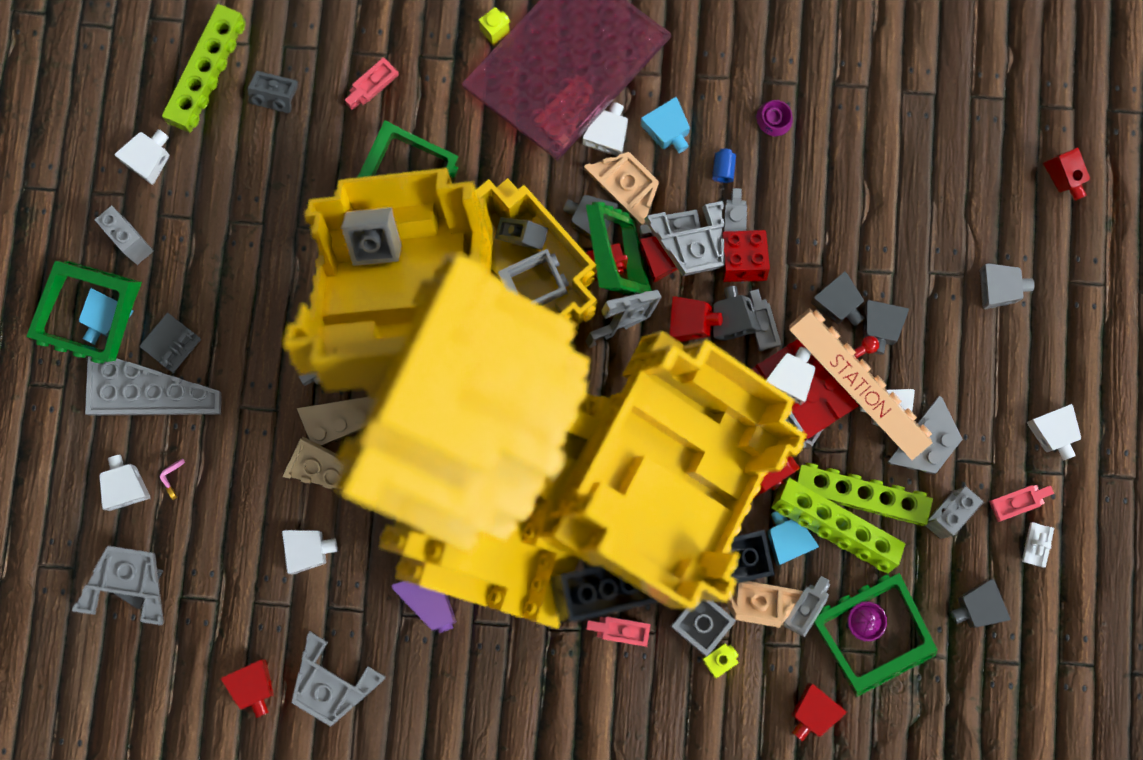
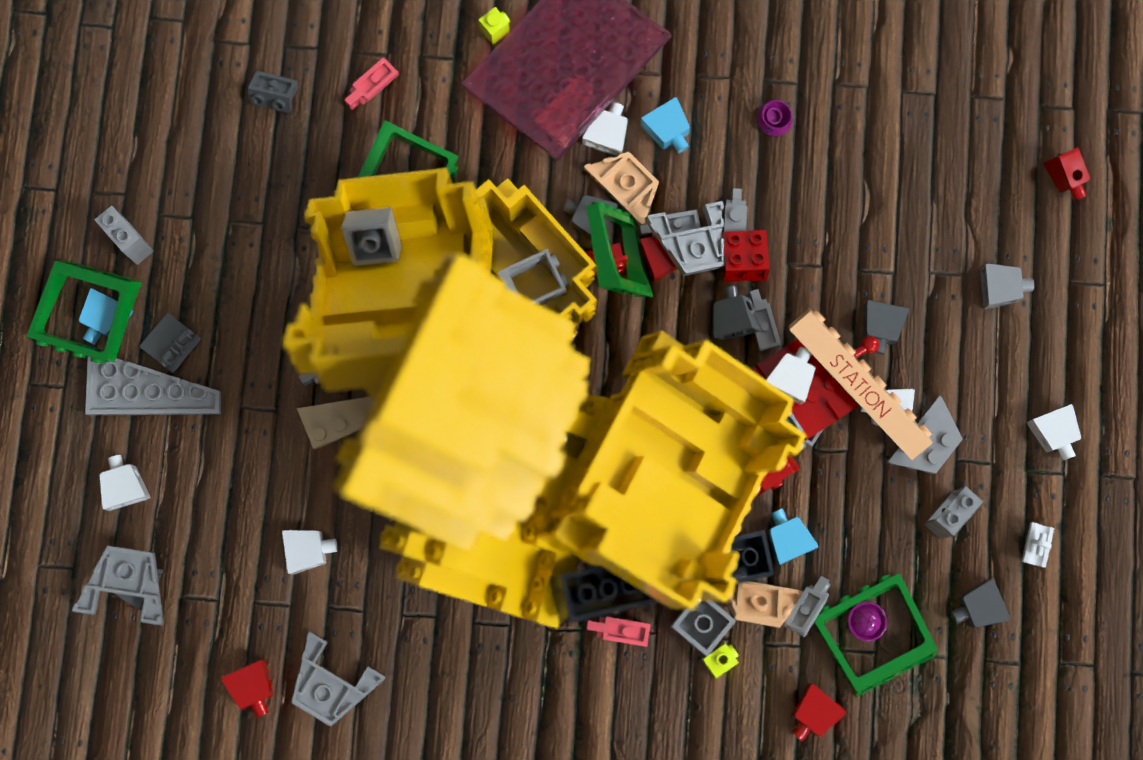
white torso [115,129,169,185] -> none
bright pink piece [160,459,185,500] -> none
lime brick [162,4,245,133] -> none
tan wing [283,437,344,489] -> none
medium lavender slope [392,581,457,633] -> none
dark grey slope [495,217,548,250] -> none
light grey wing [585,290,662,348] -> none
red torso [669,296,723,342] -> none
blue brick [712,149,736,183] -> none
lime brick [771,478,906,574] -> none
lime brick [795,462,933,526] -> none
dark grey torso [811,271,865,327] -> none
coral hinge [989,485,1054,522] -> none

